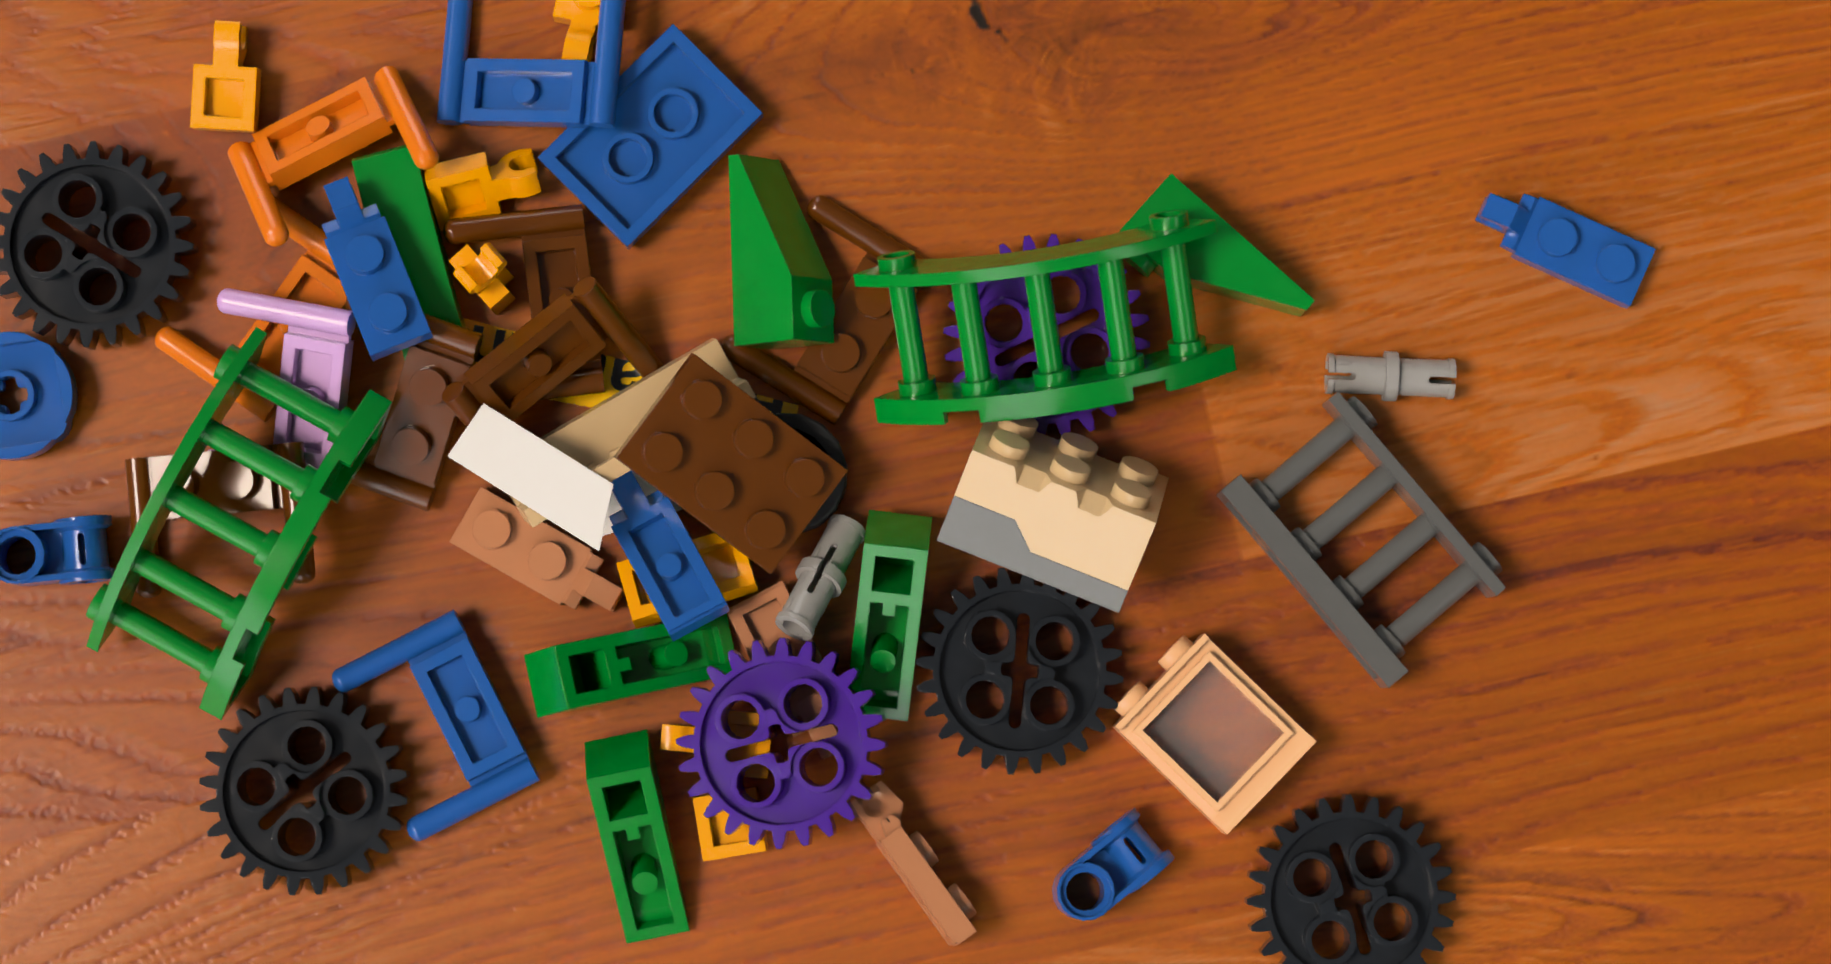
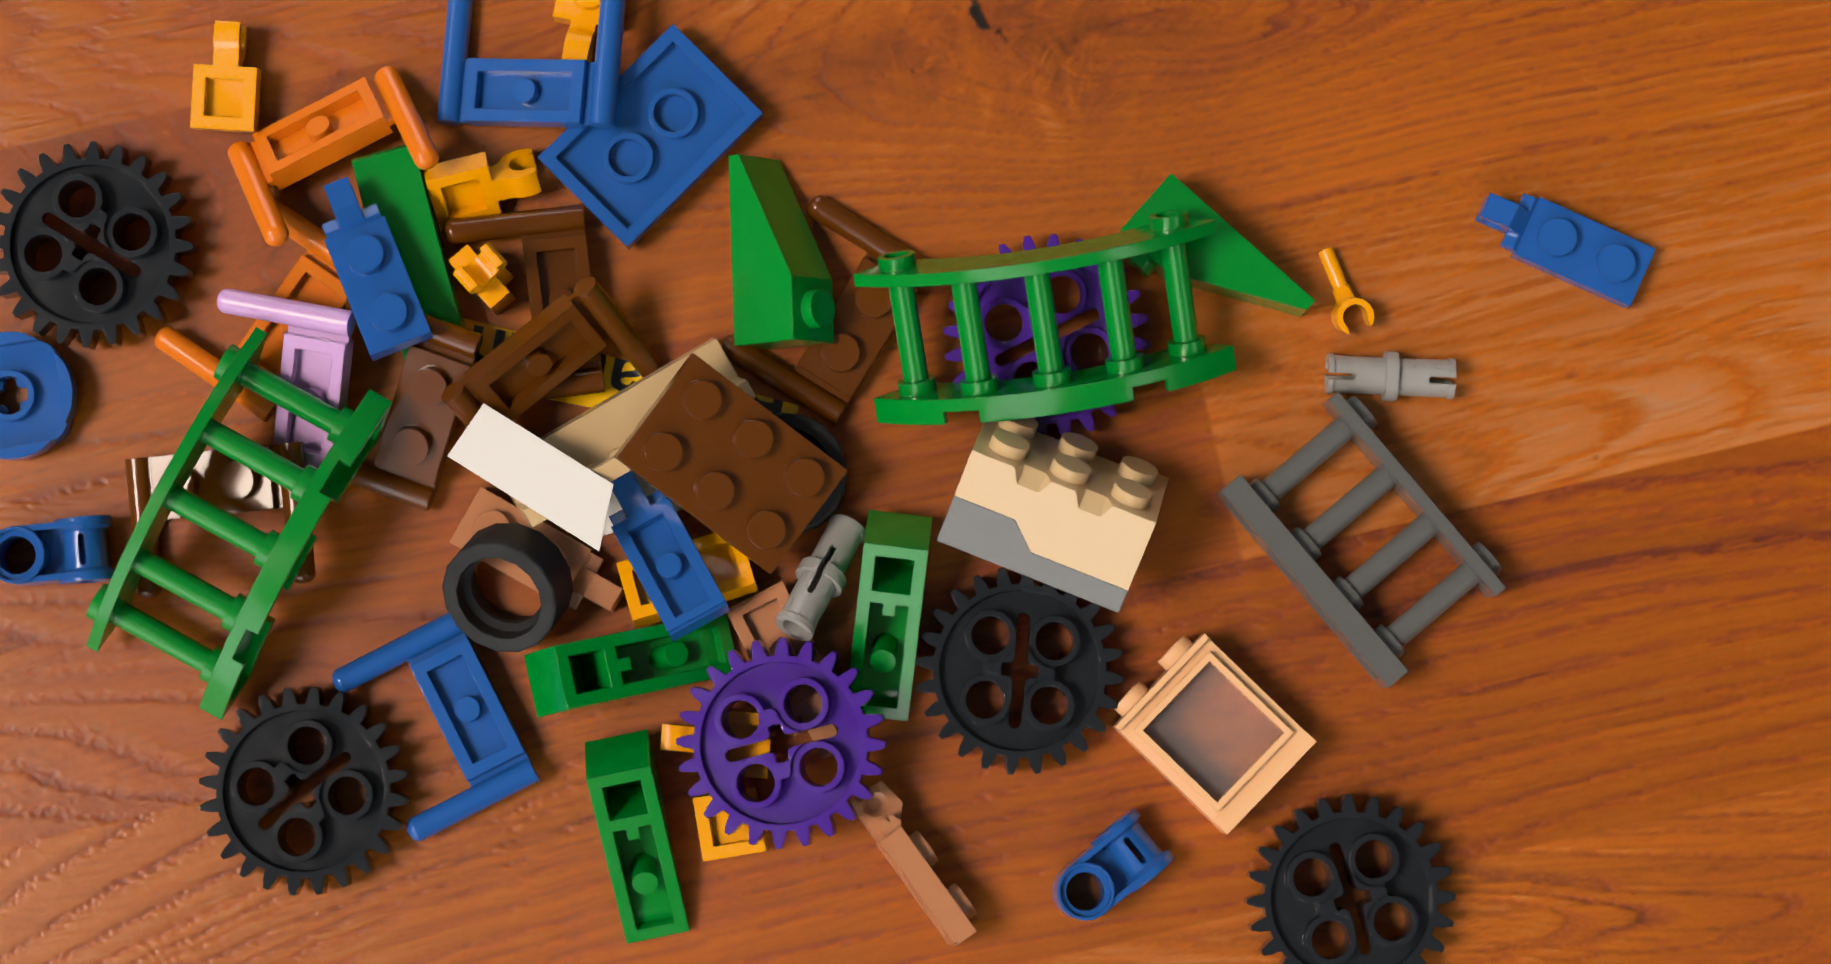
none -> black tyre [442,523,573,652]
none -> light orange hand [1318,247,1375,335]

